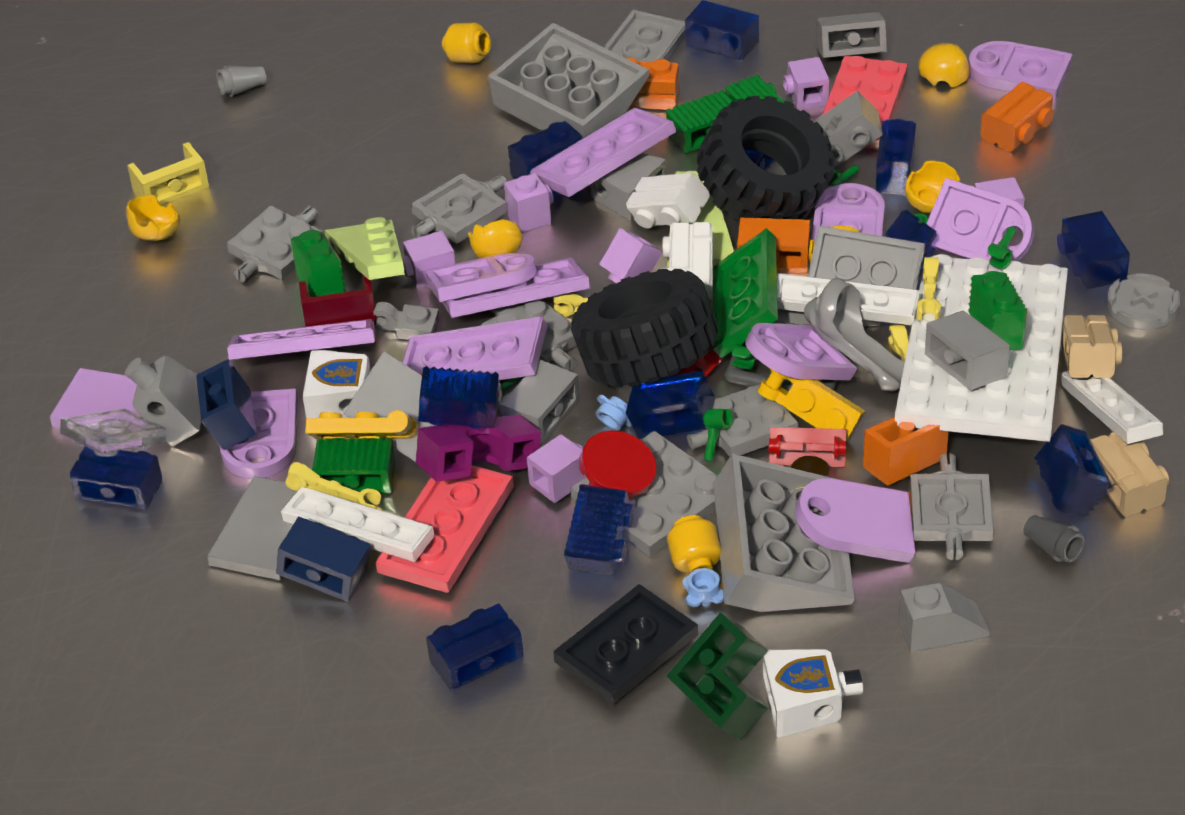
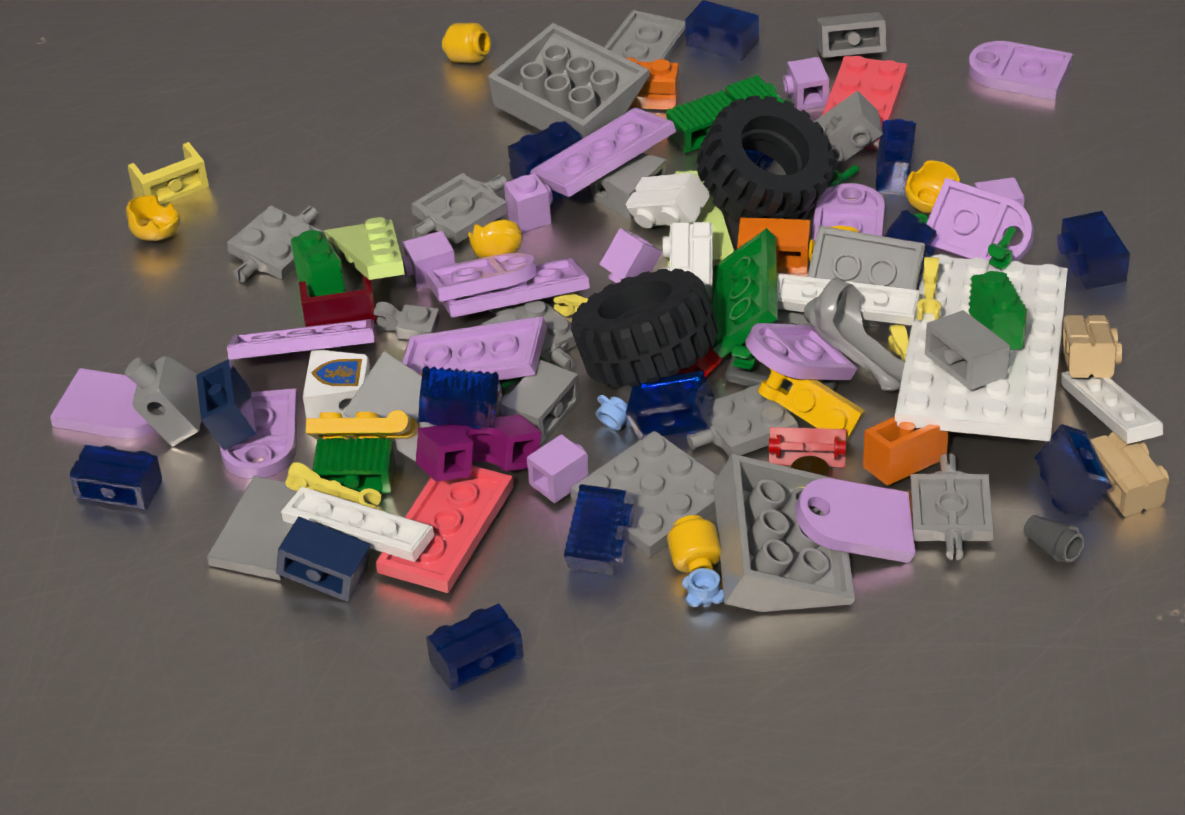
clear plate [60,409,166,457] -> none
light grey cone [217,65,266,97] -> none
black plate [553,584,698,705] -> none
red tile [579,430,656,501] -> none
dark green brick [667,612,768,740] -> none
green hand [703,409,733,461] -> none
white torso [762,649,863,738] -> none
light grey slope [899,582,990,652] -> none
yellow hair [918,43,970,88] -> none
orange brick [980,81,1054,152] -> none
light grey tile [1107,273,1180,330] -> none

